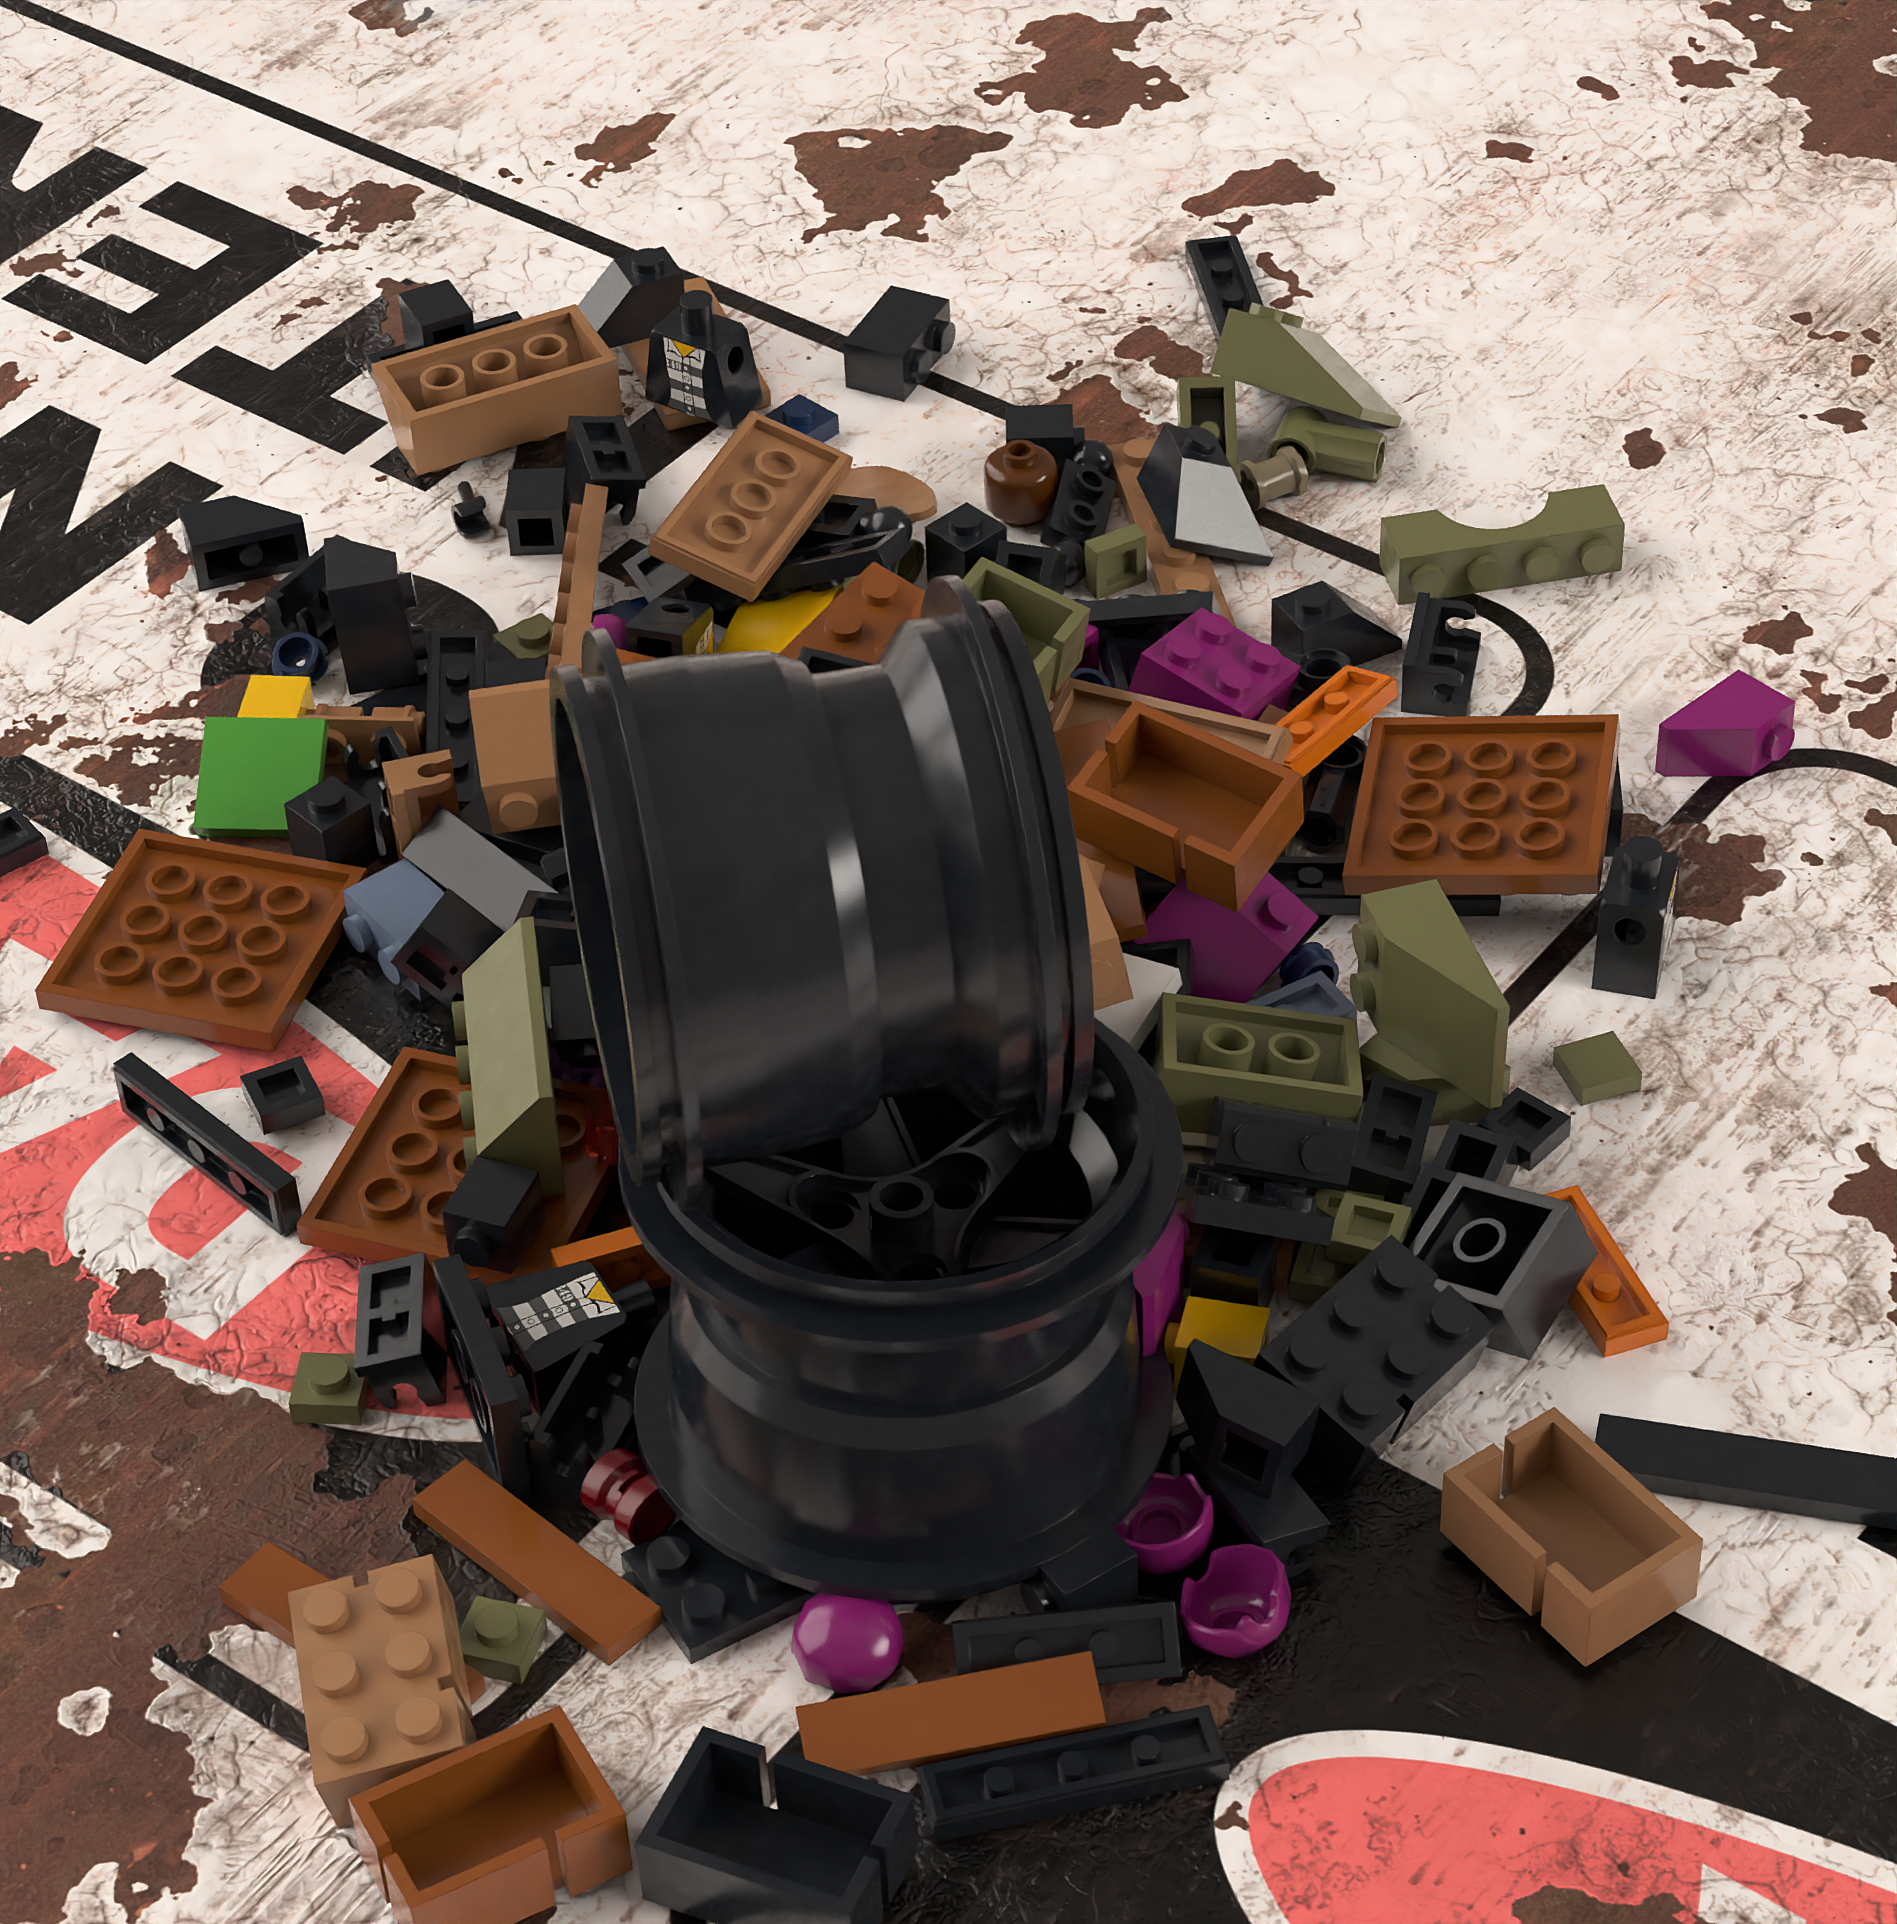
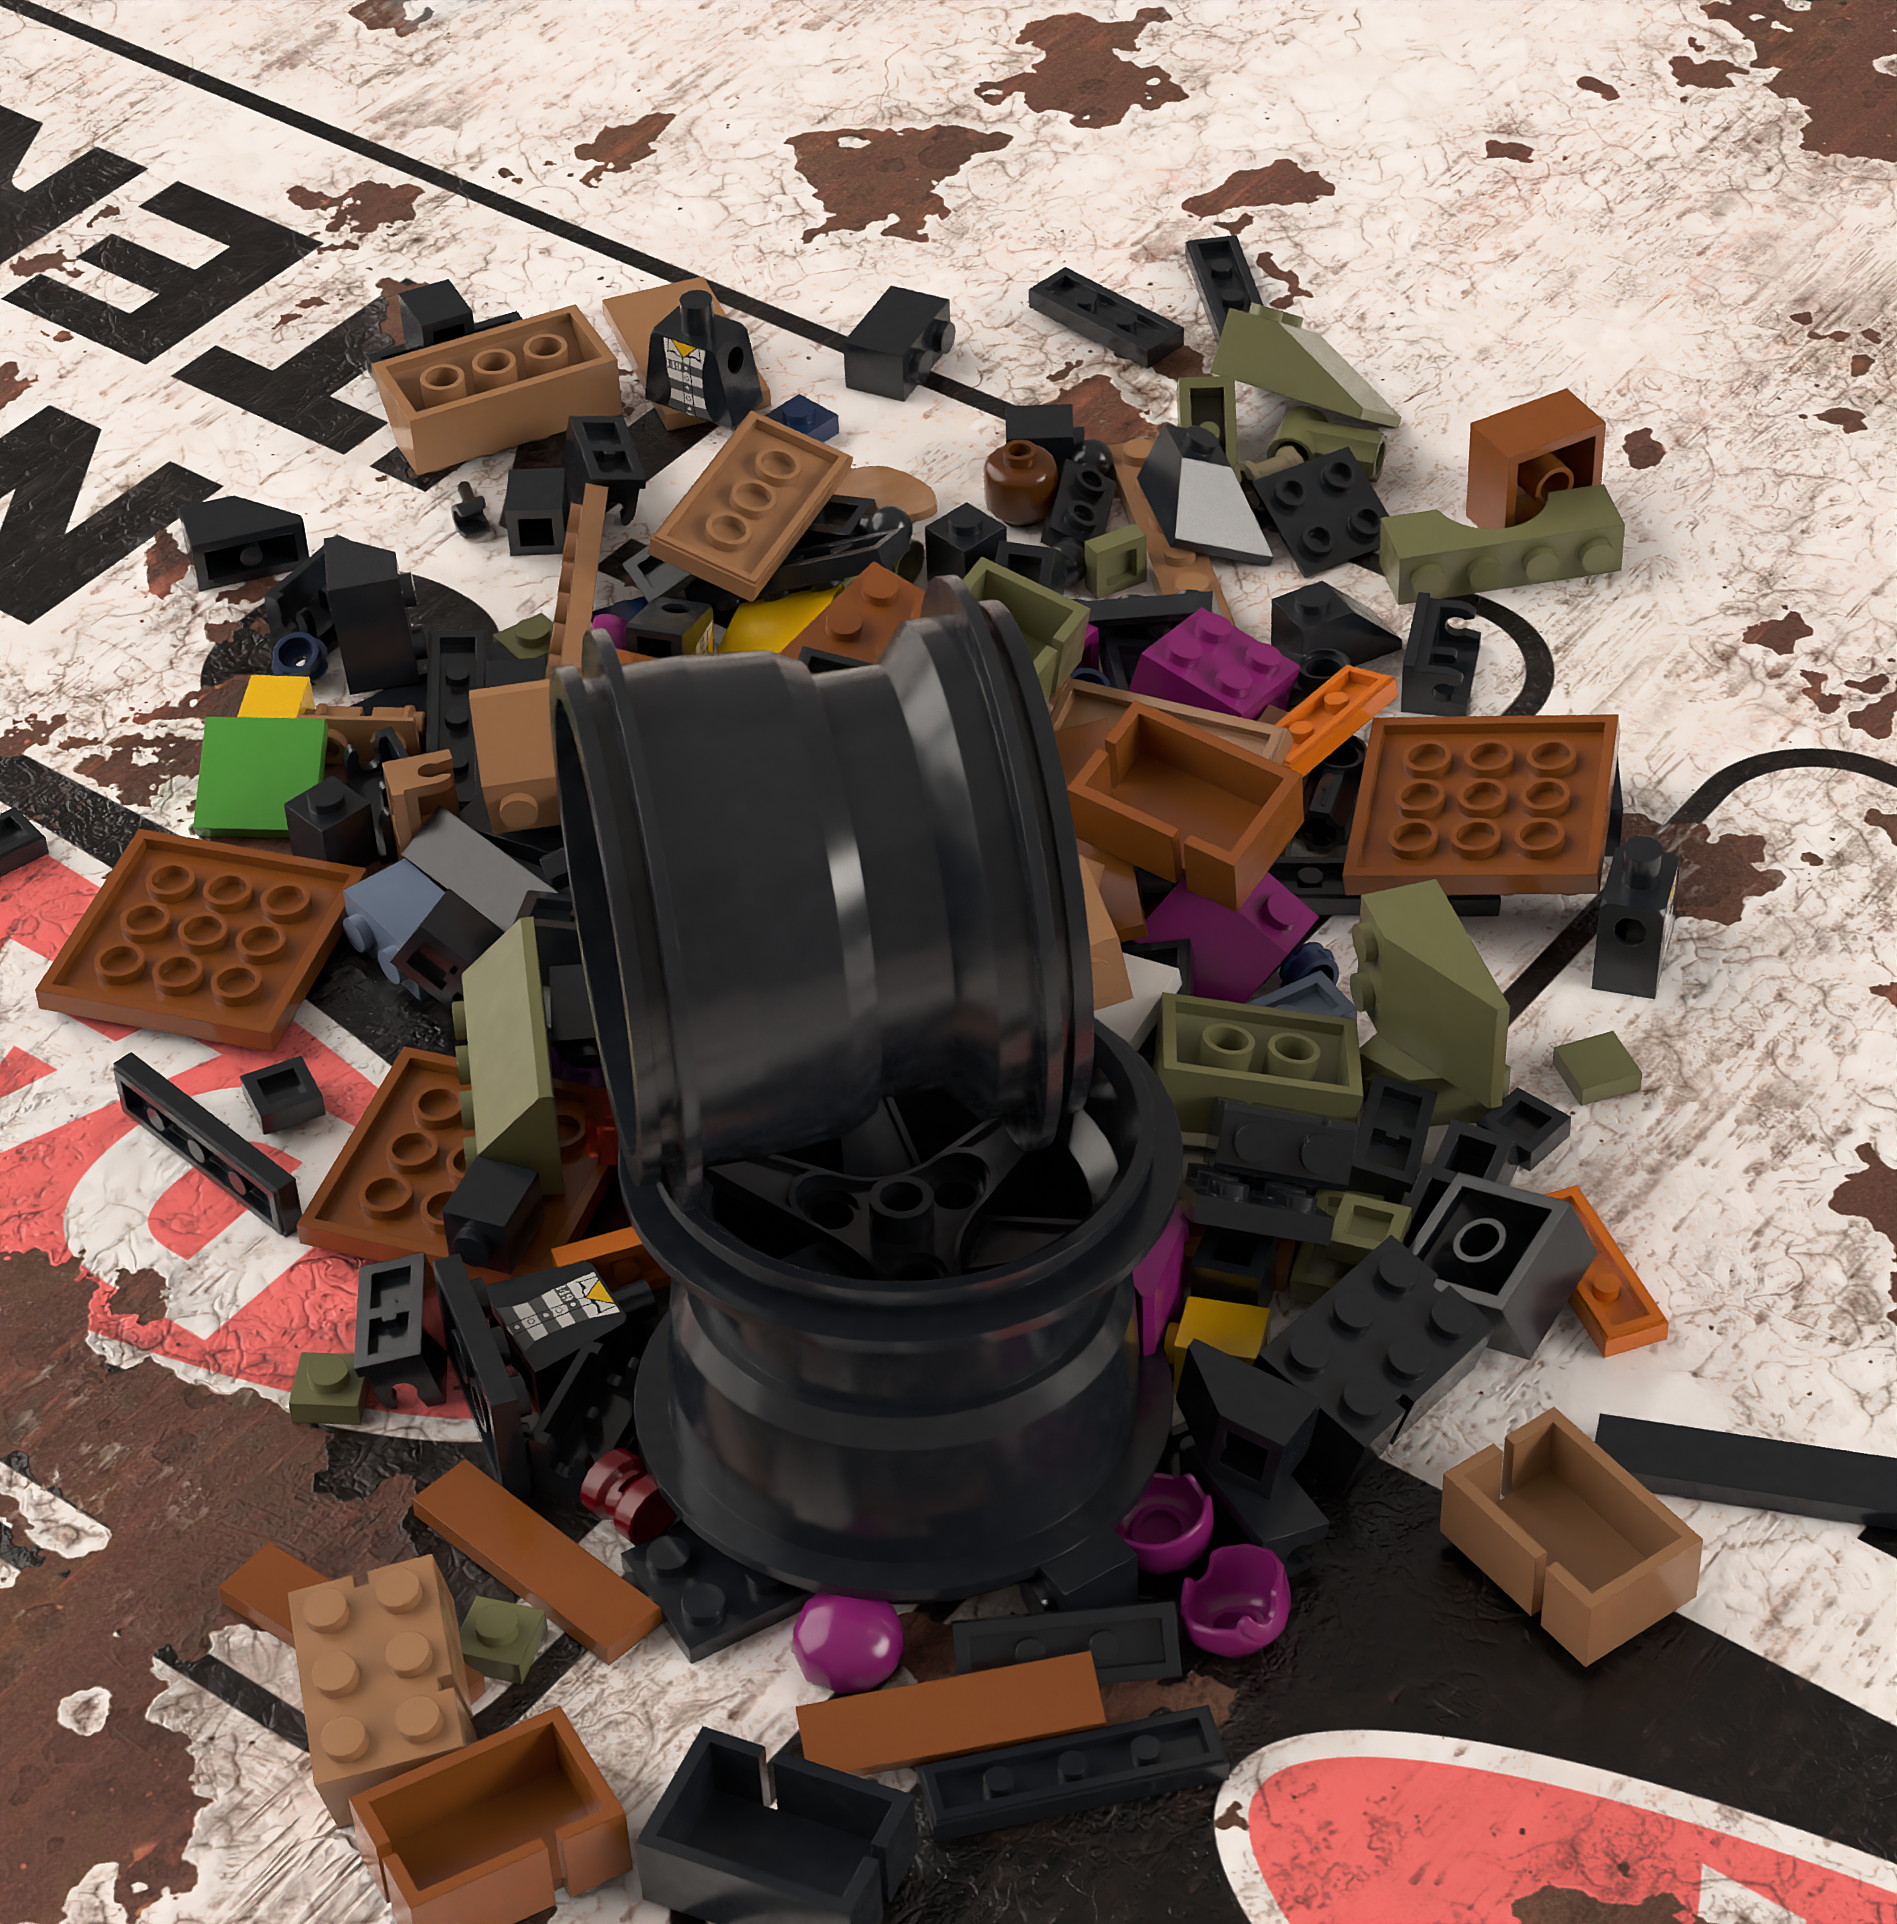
black slope [577,246,685,349] -> none
magenta slope [1655,669,1796,777] -> none
none -> black plate [1028,267,1184,369]
none -> black hinge [1250,446,1389,578]
none -> dark orange brick [1466,388,1606,529]

